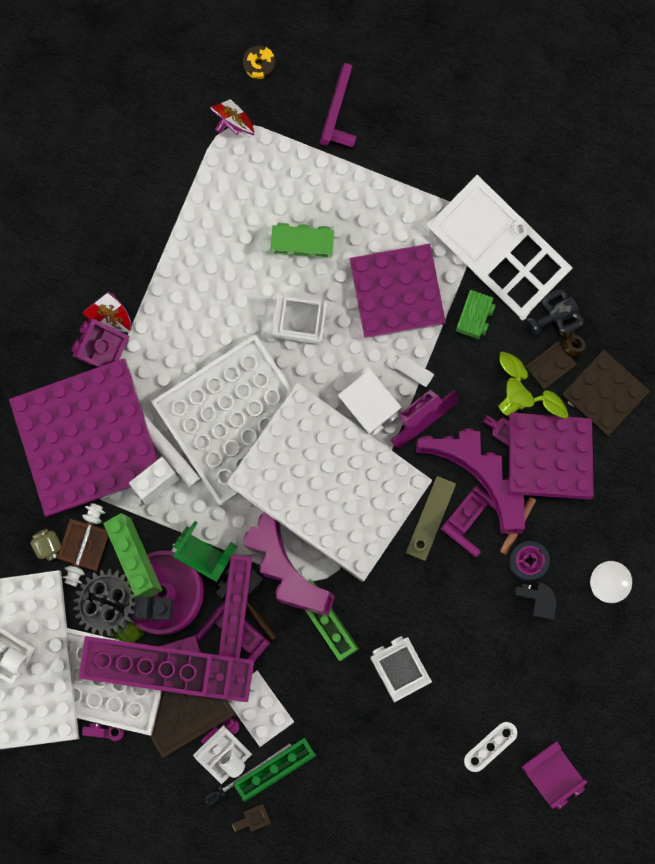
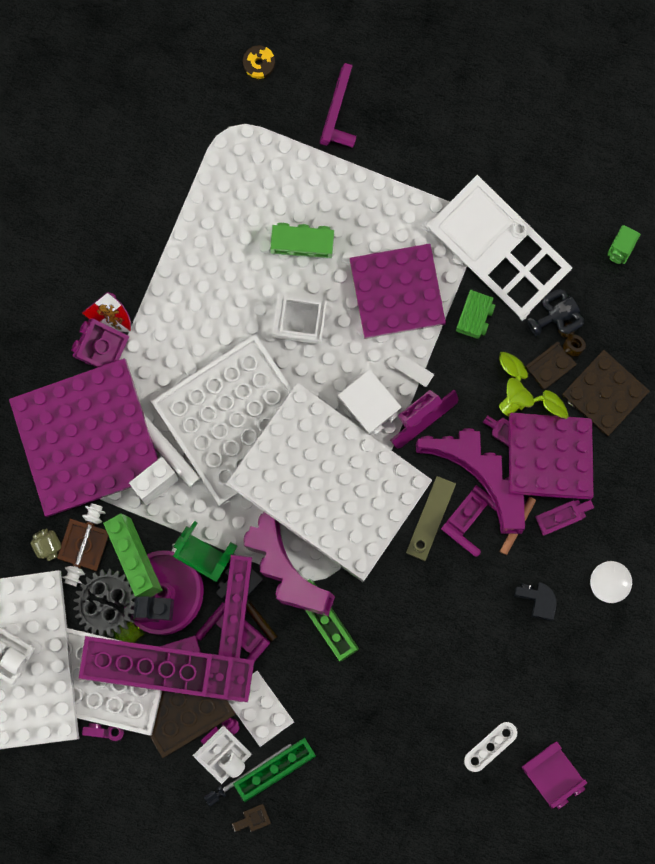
shield [210,99,255,135] -> none
window [371,636,432,703] -> none
wheel [509,541,550,581] -> none
none -> magenta hinge [535,500,594,536]
none -> bright green brick [607,225,641,264]

